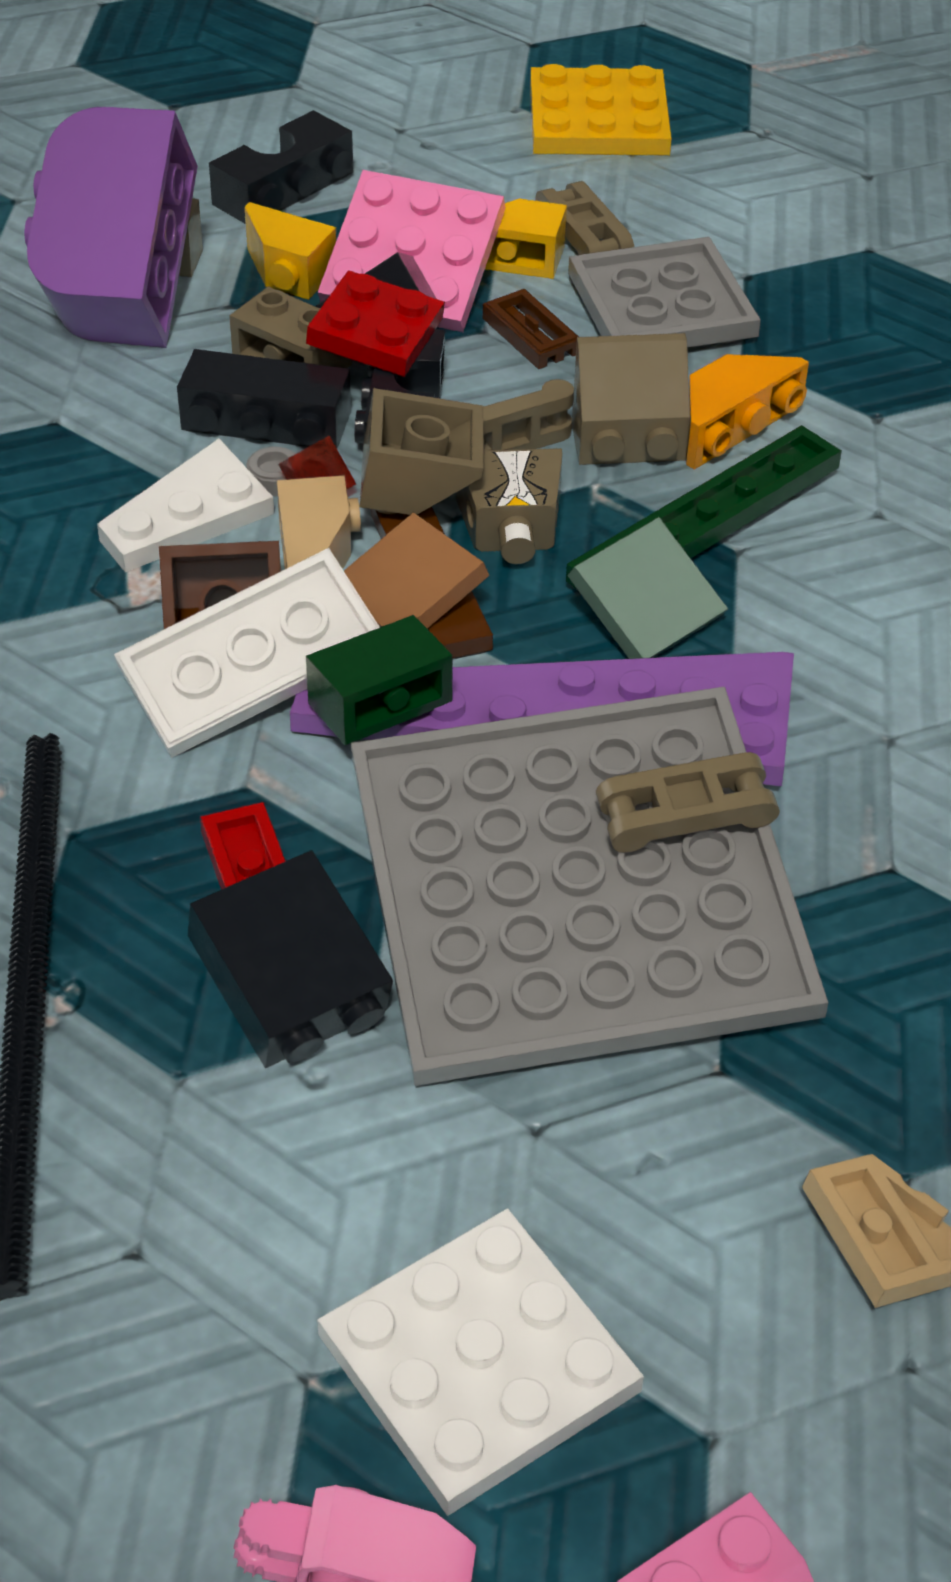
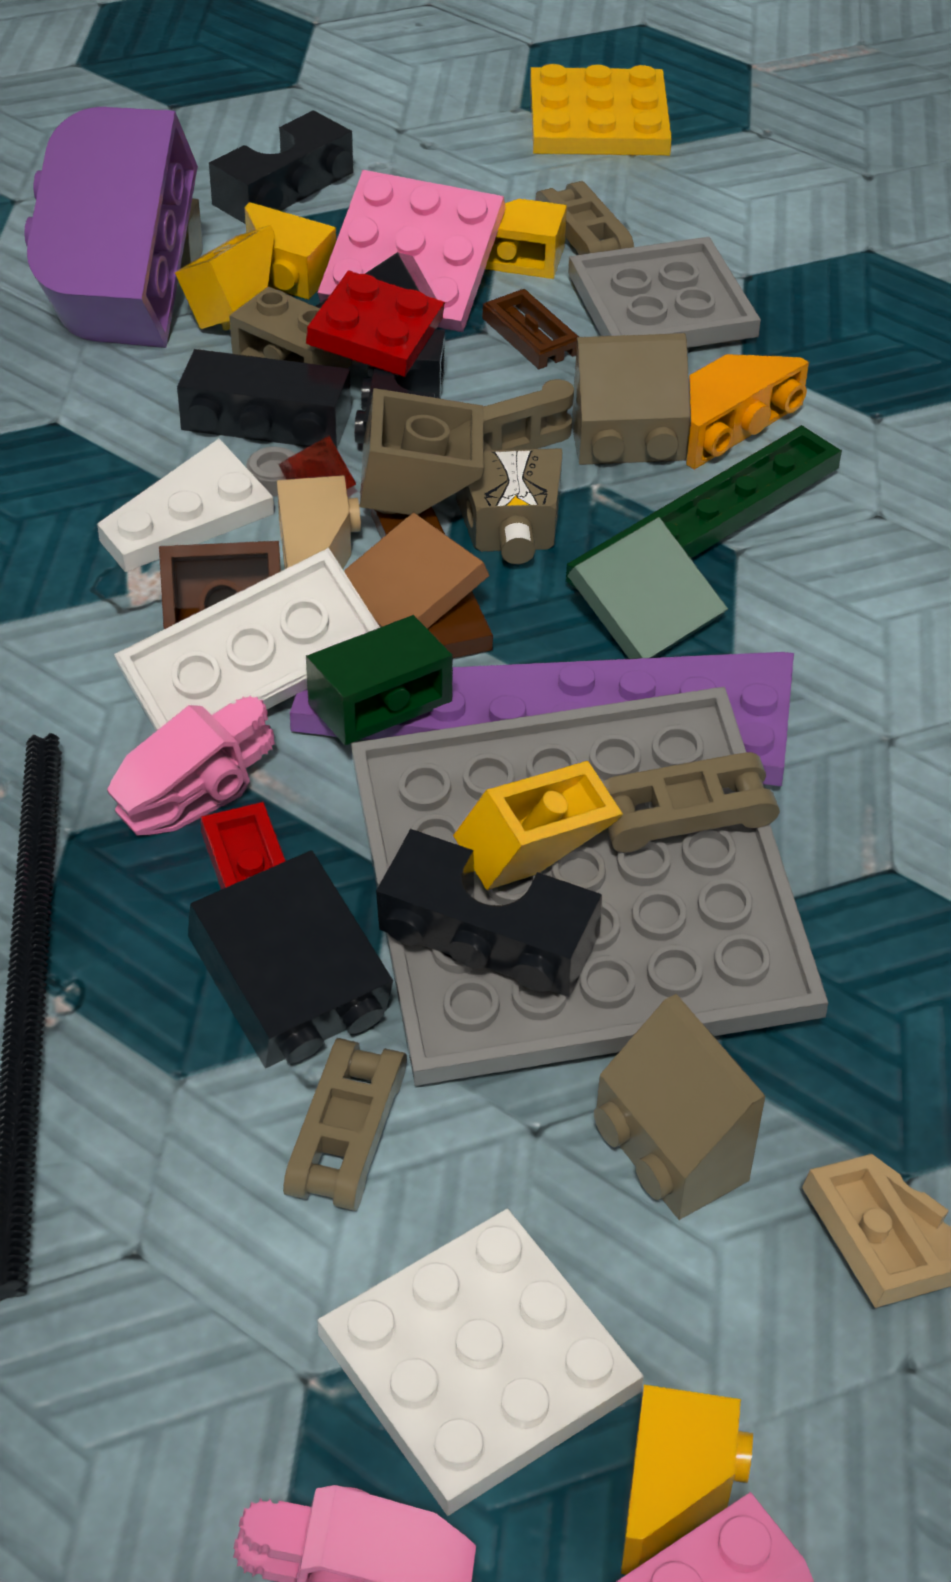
none -> bright pink hinge [107,695,275,835]
none -> yellow slope [175,225,275,331]
none -> dark tan plate [283,1038,407,1211]
none -> black arch [376,829,602,997]
none -> yellow slope [453,761,623,890]
none -> dark tan slope [594,994,765,1220]
none -> yellow slope [621,1384,753,1575]

